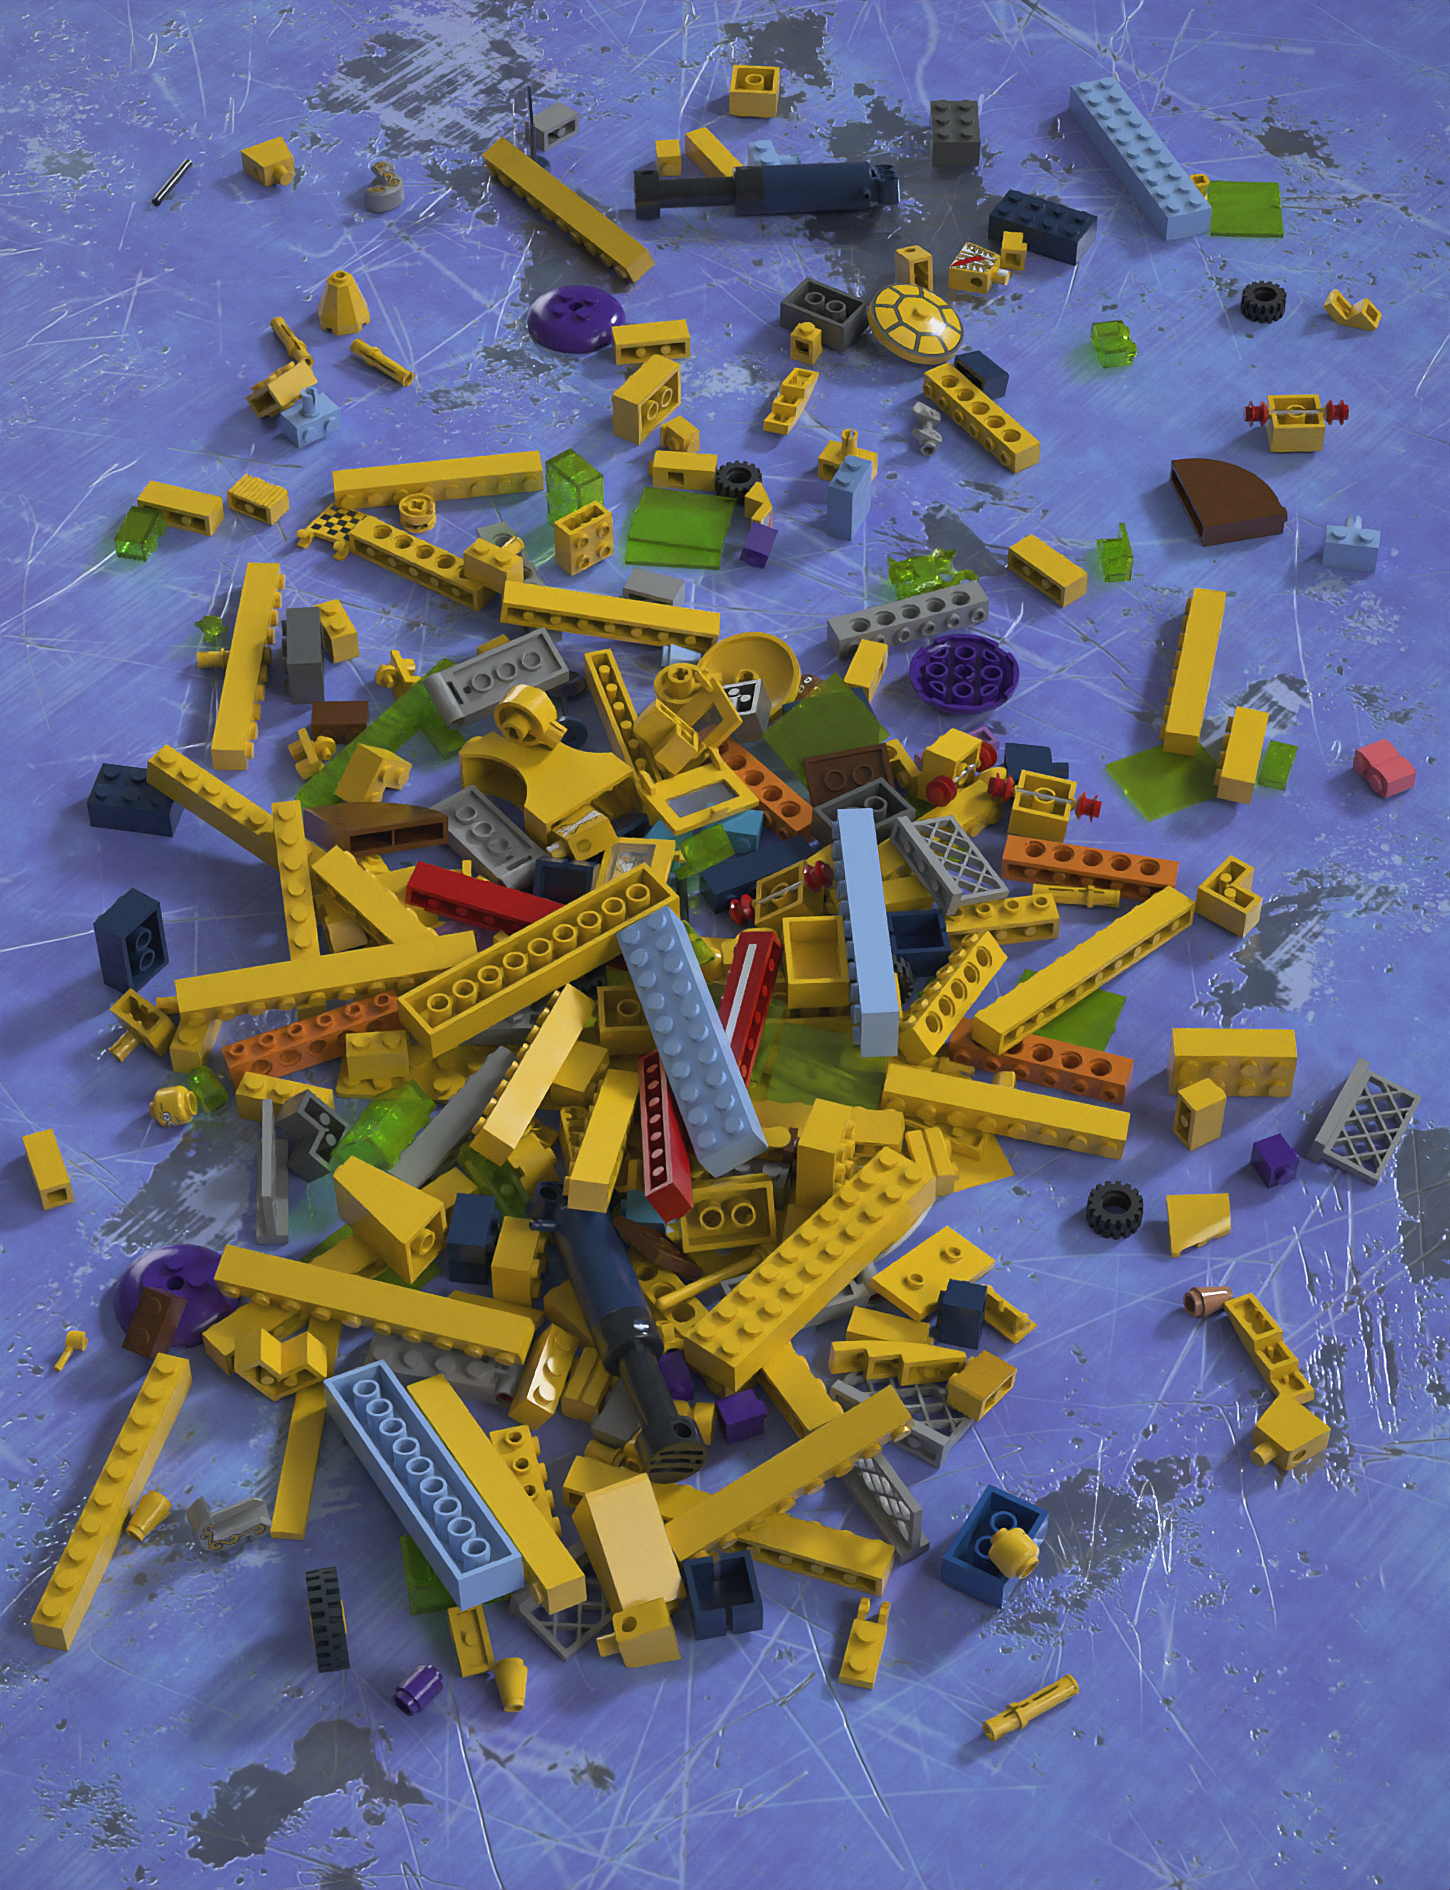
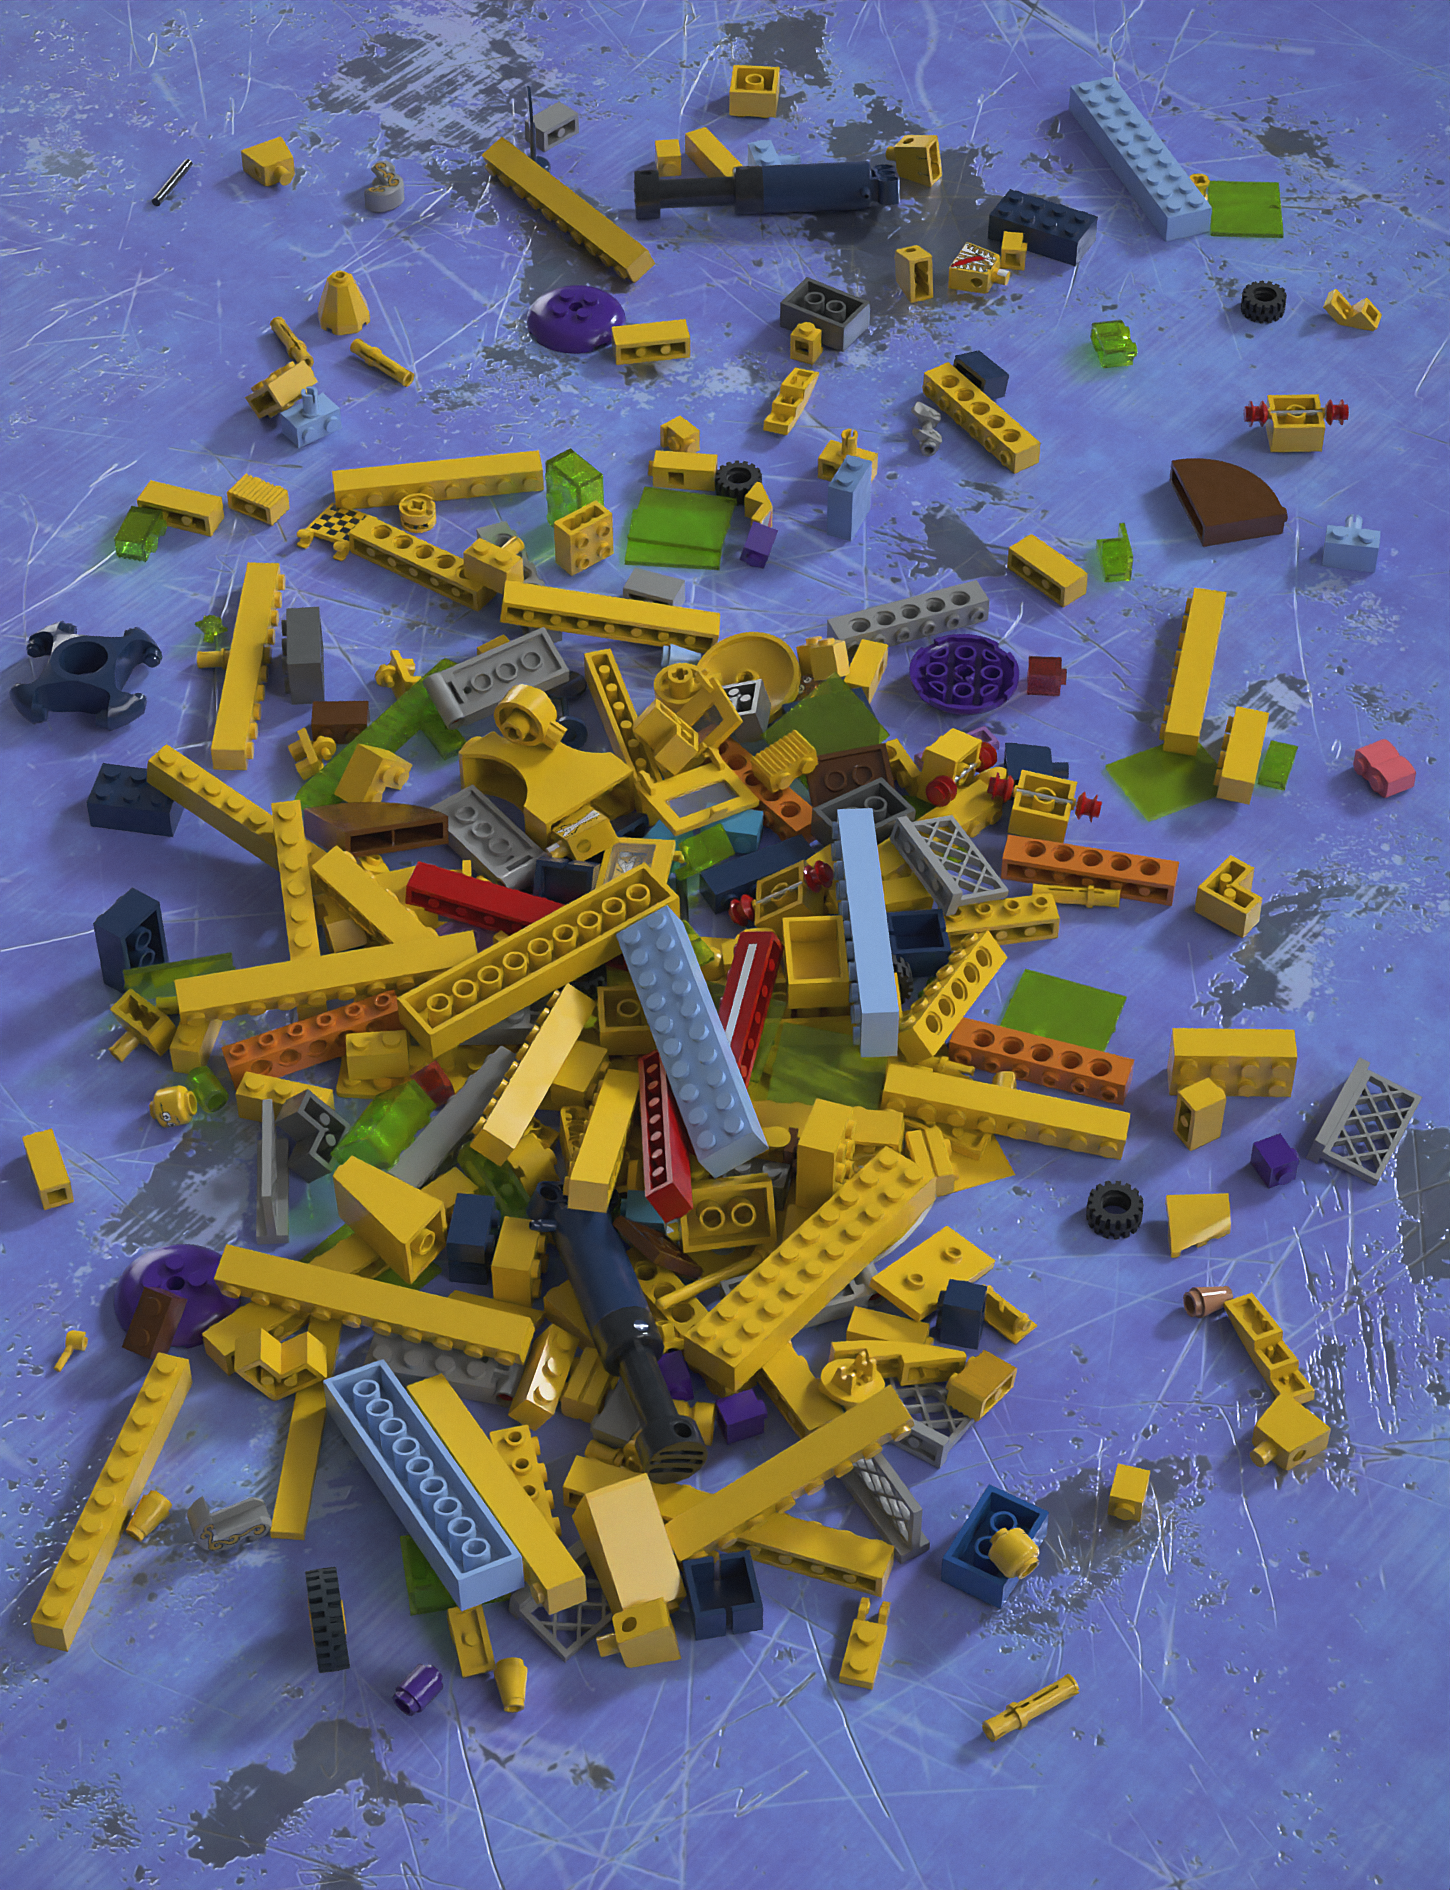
yellow brick [312,599,359,664] -> none
yellow brick [611,354,681,445] -> none
yellow dish [867,283,964,365] -> none
clear neon green animal [887,548,979,601] -> none
dark grey brick [929,100,981,166] -> none
yellow brick [971,886,1196,1056] -> none
none -> dark blue piece [9,620,163,731]
none -> clear neon green piece [123,952,235,1000]
none -> clear red brick [410,1060,455,1112]
none -> yellow brick [750,730,819,793]
none -> yellow brick [796,636,850,681]
none -> yellow plate [818,1351,885,1411]
none -> yellow torso [885,135,942,187]
none -> clear red brick [1027,656,1067,696]
none -> yellow brick [1107,1463,1150,1522]

